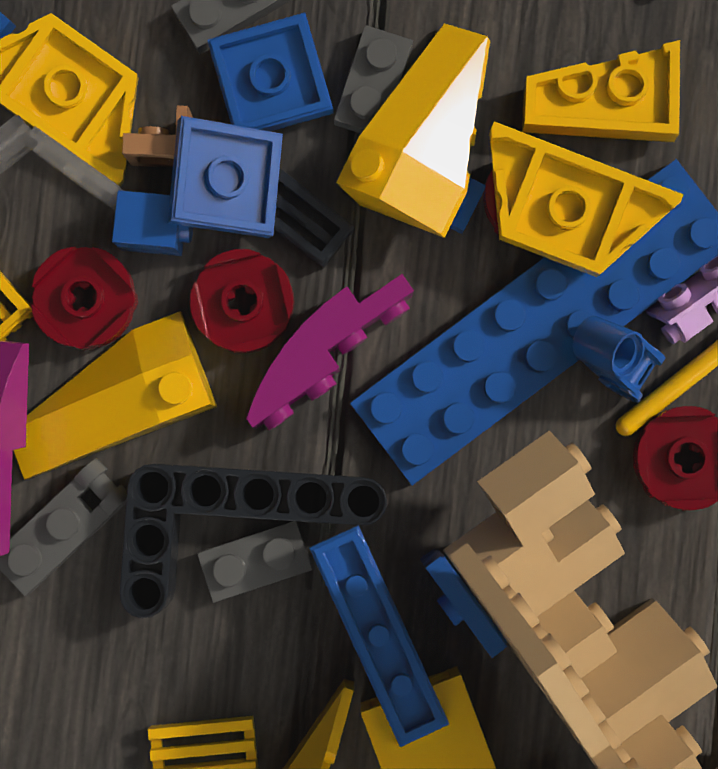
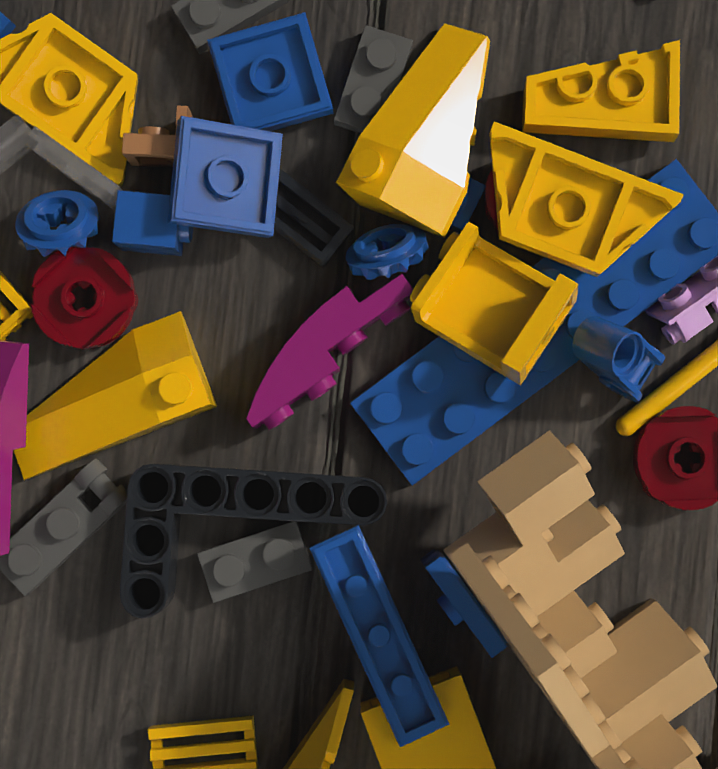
dark red plate [190,249,294,353] -> none
none -> blue gear [15,190,100,257]
none -> blue gear [346,224,429,280]
none -> yellow panel [410,222,578,386]

